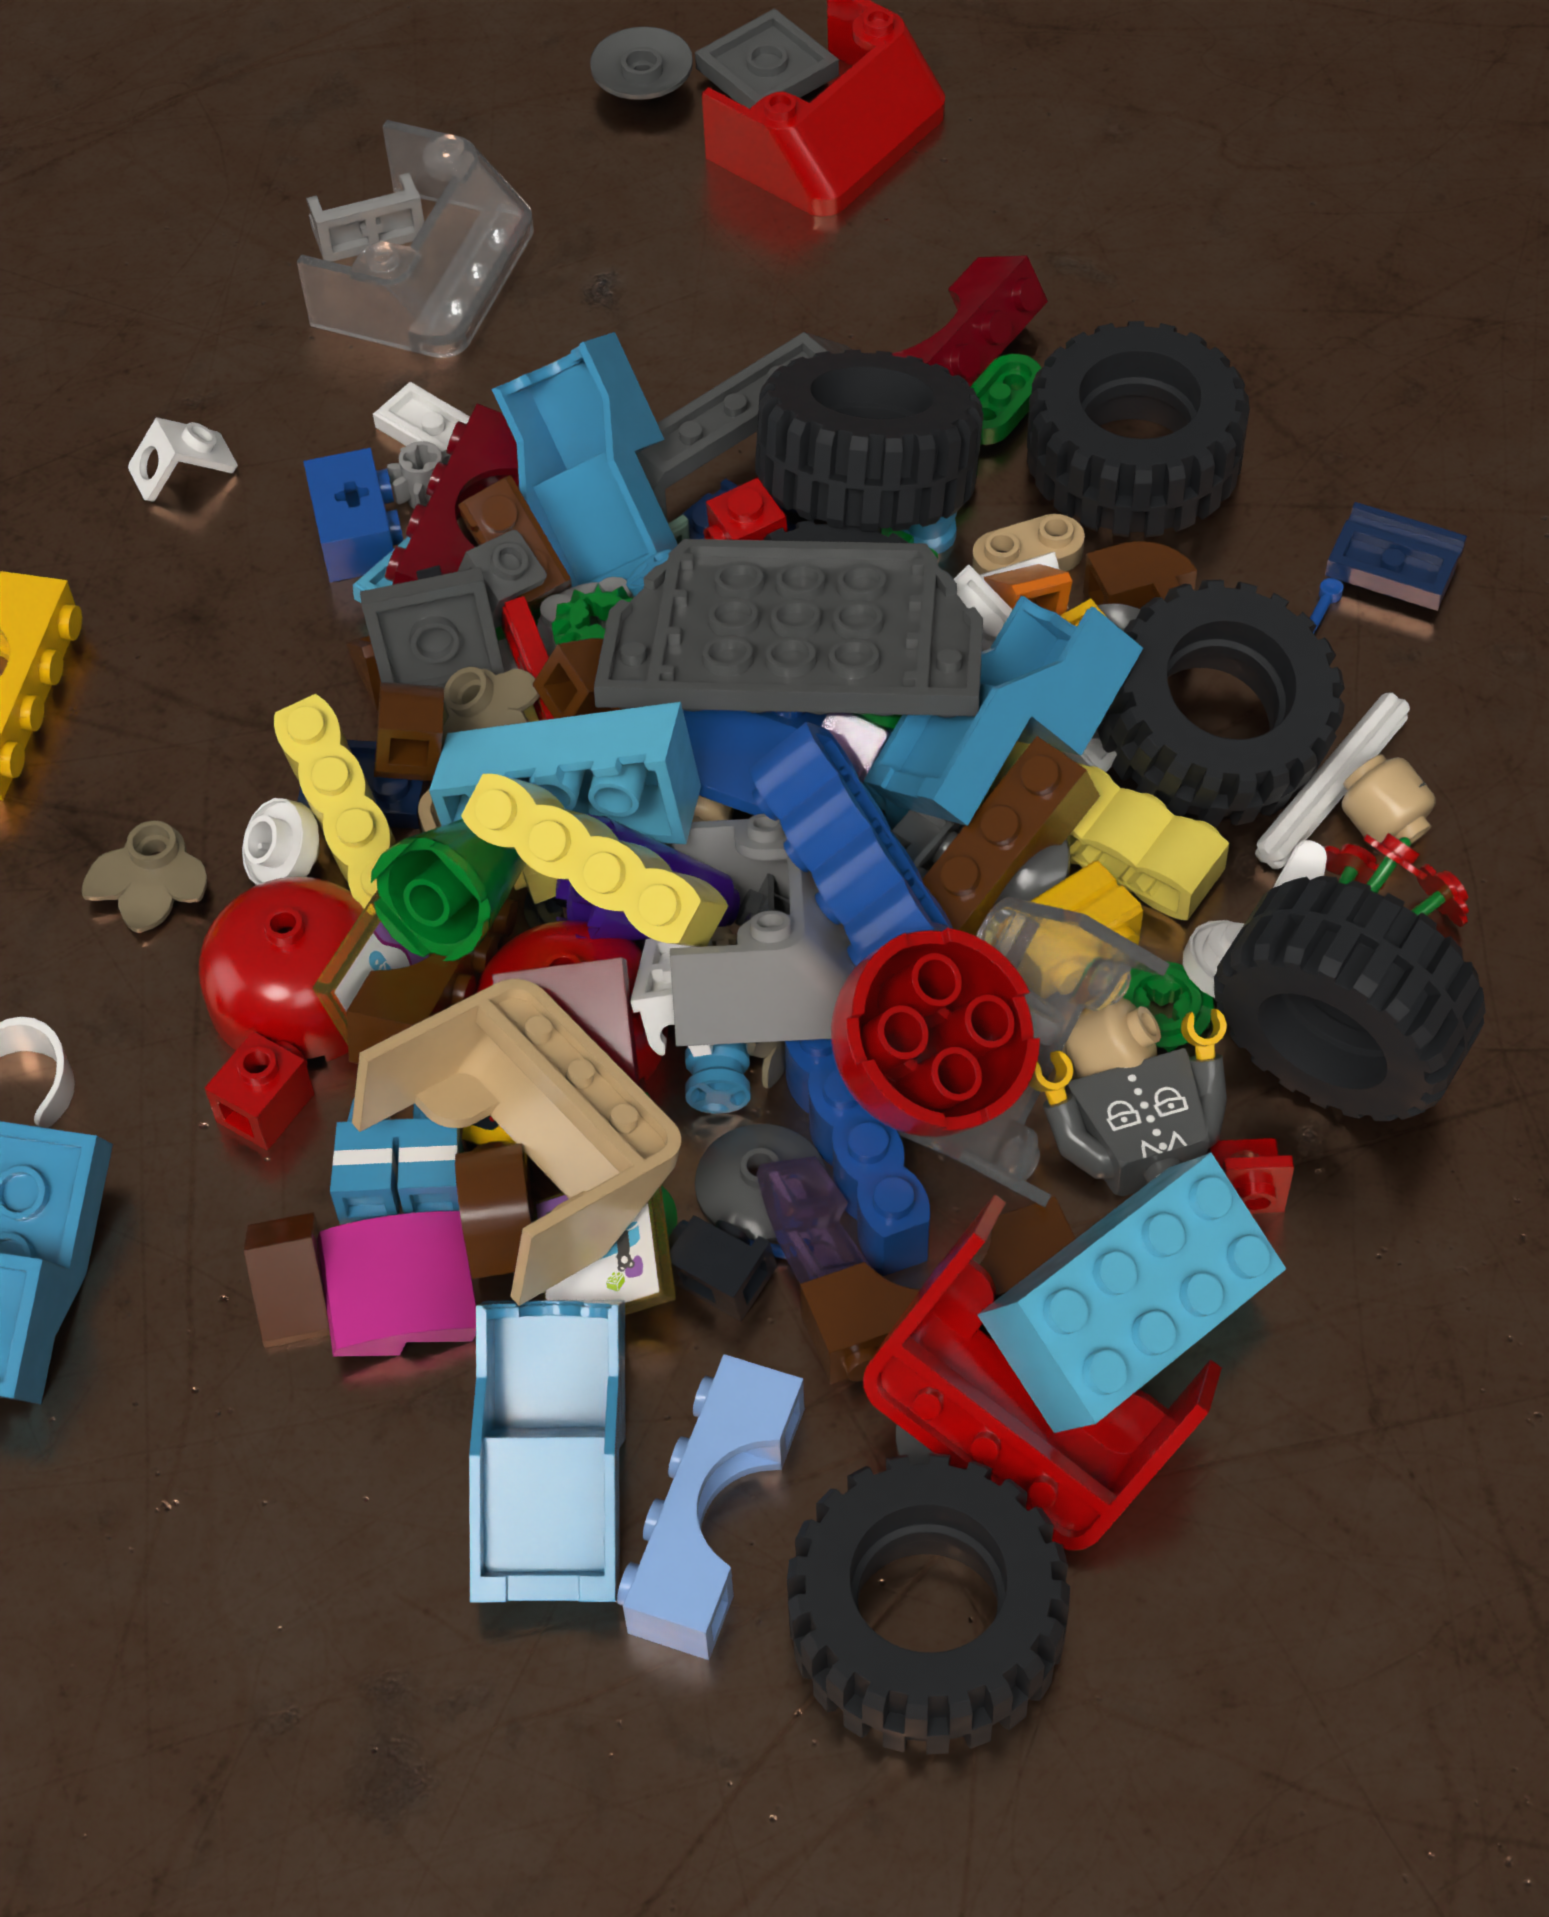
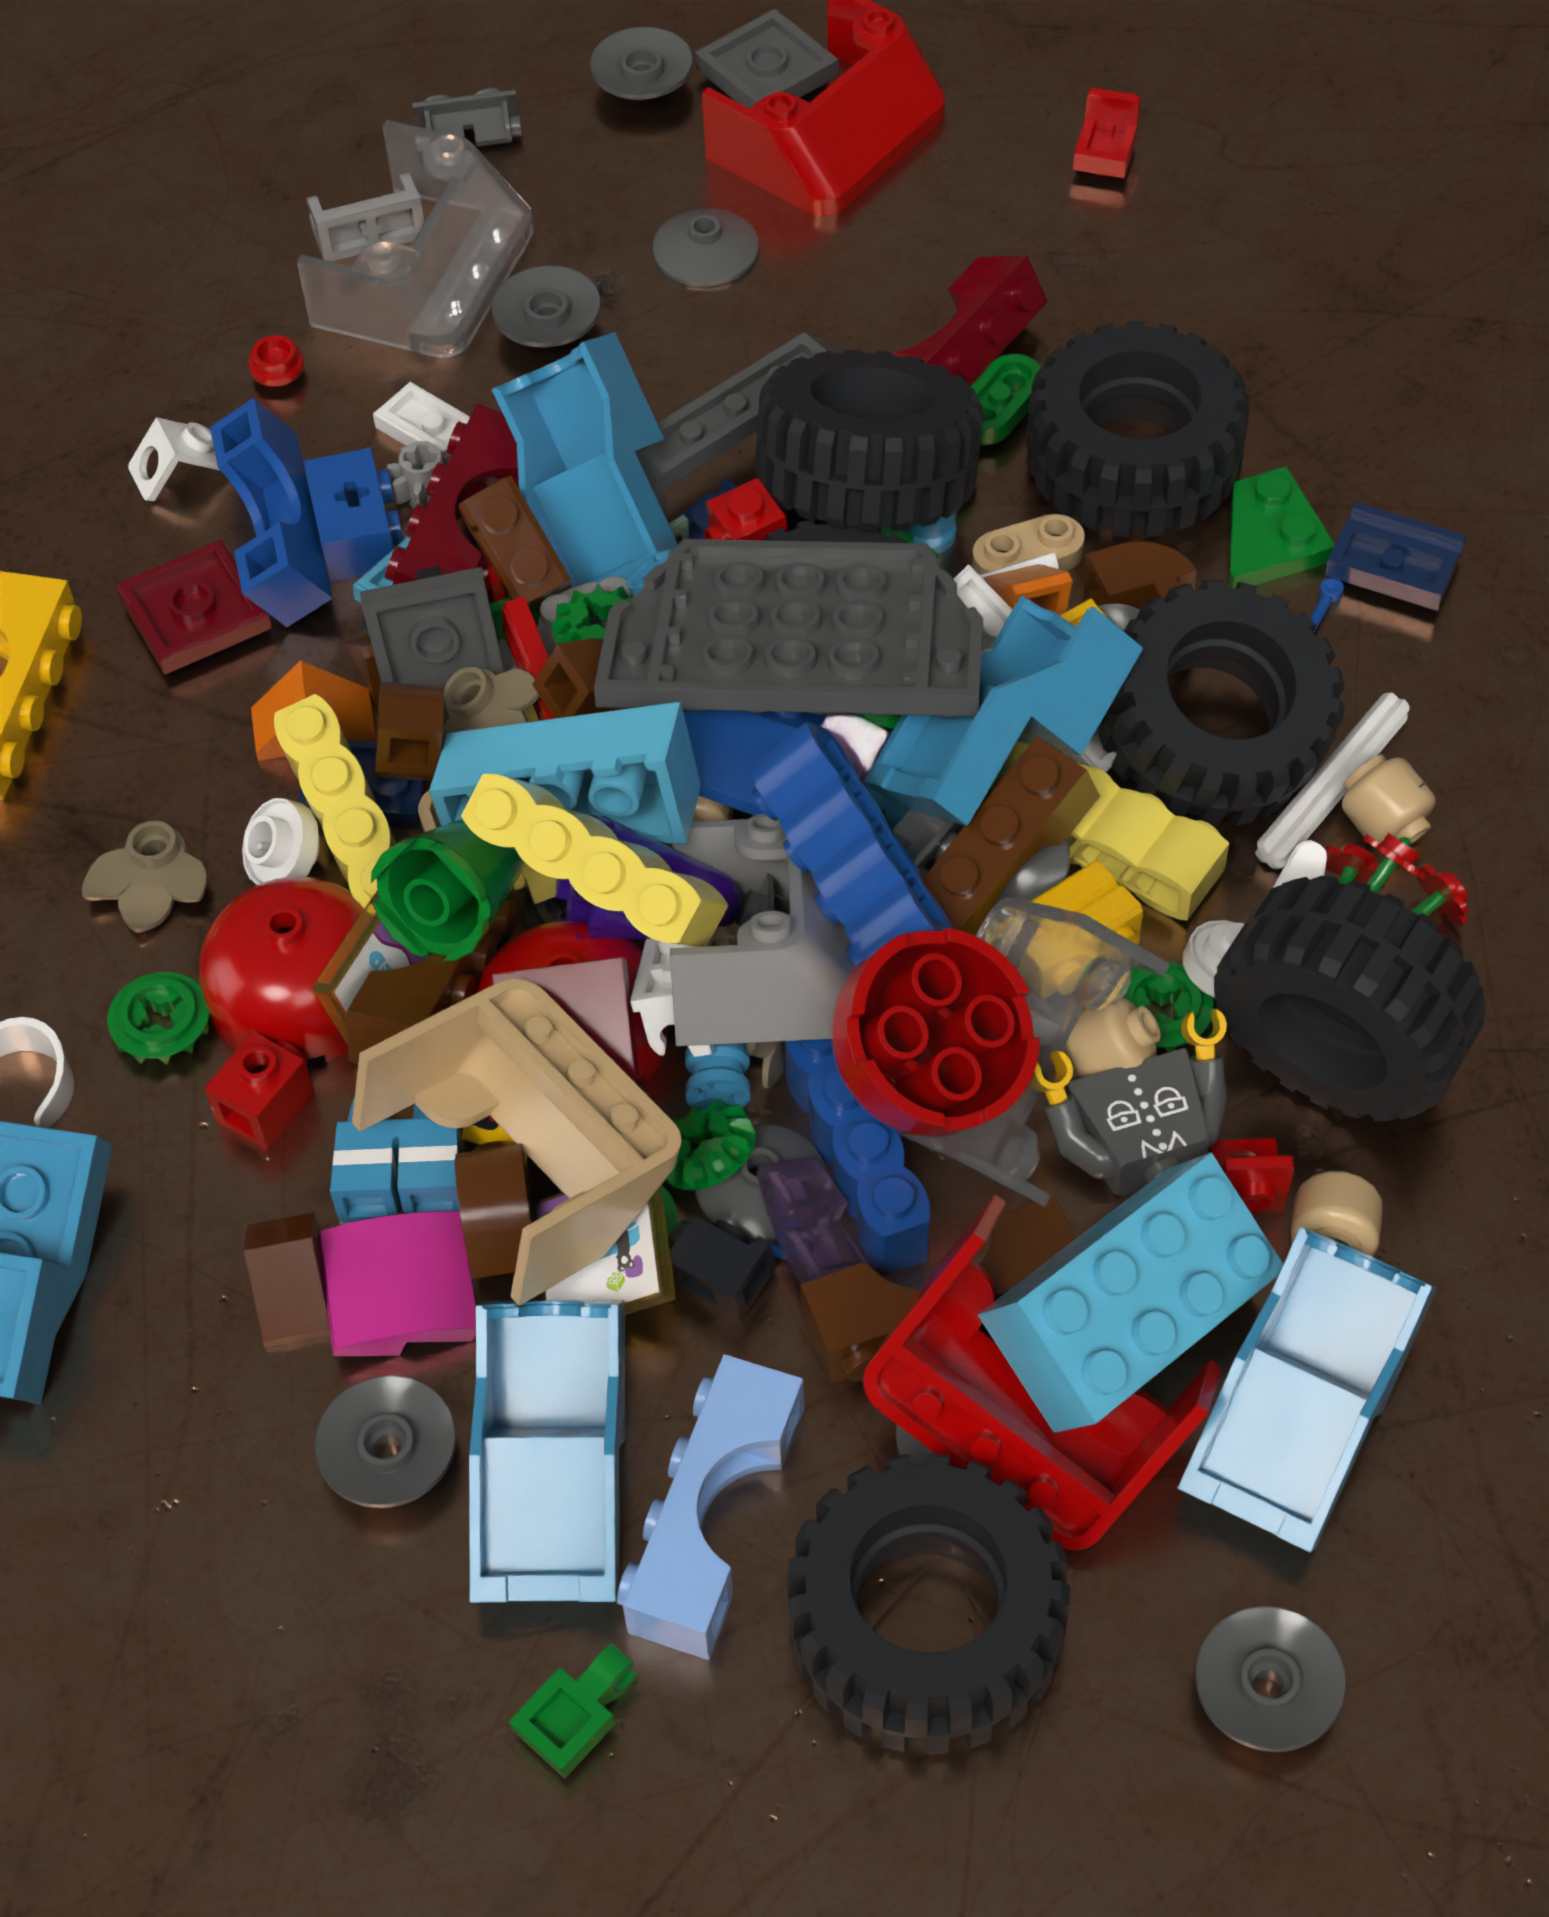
dark grey bracket [458,530,547,628] -> none
none -> green gear [107,972,210,1064]
none -> dark red plate [115,539,272,675]
none -> blue arch [210,398,333,627]
none -> red plate [248,335,304,386]
none -> orange slope [251,660,376,761]
none -> dark grey dish [315,1375,456,1508]
none -> dark grey hinge [412,88,522,153]
none -> dark grey dish [491,265,601,348]
none -> green plate [508,1643,638,1779]
none -> dark grey dish [653,208,759,287]
none -> green gear [665,1099,756,1190]
none -> red bracket [1073,88,1141,178]
none -> piece [1177,1227,1438,1553]
none -> dark grey dish [1195,1606,1346,1752]
none -> green wing [1228,466,1335,588]
none -> tan head [1291,1171,1383,1257]

